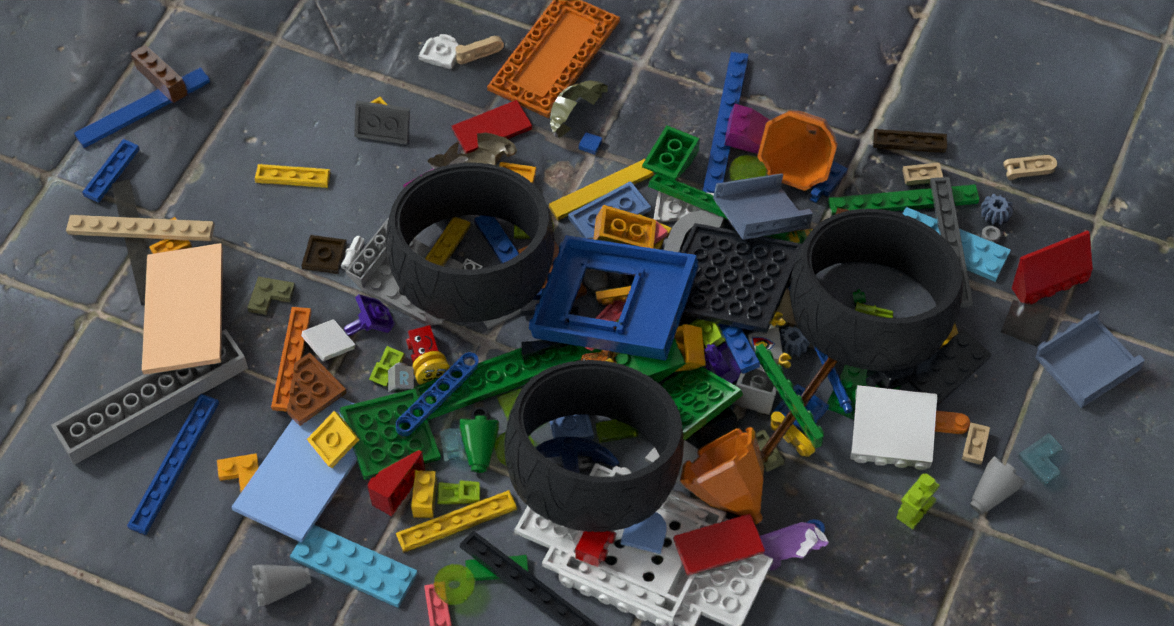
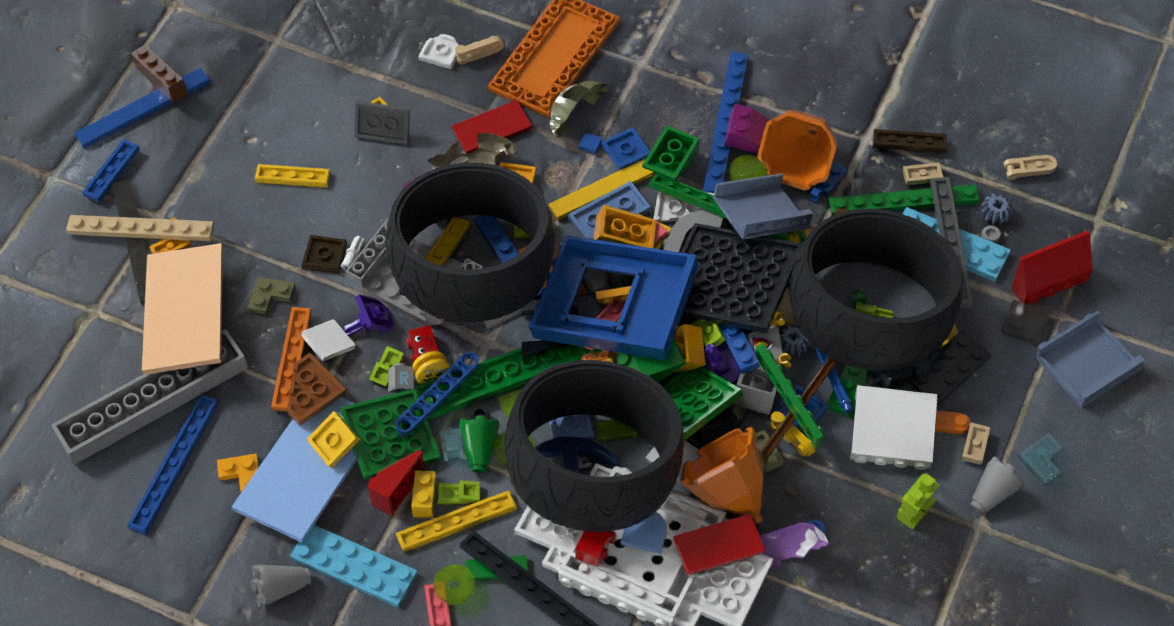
none -> blue plate [601,127,650,171]

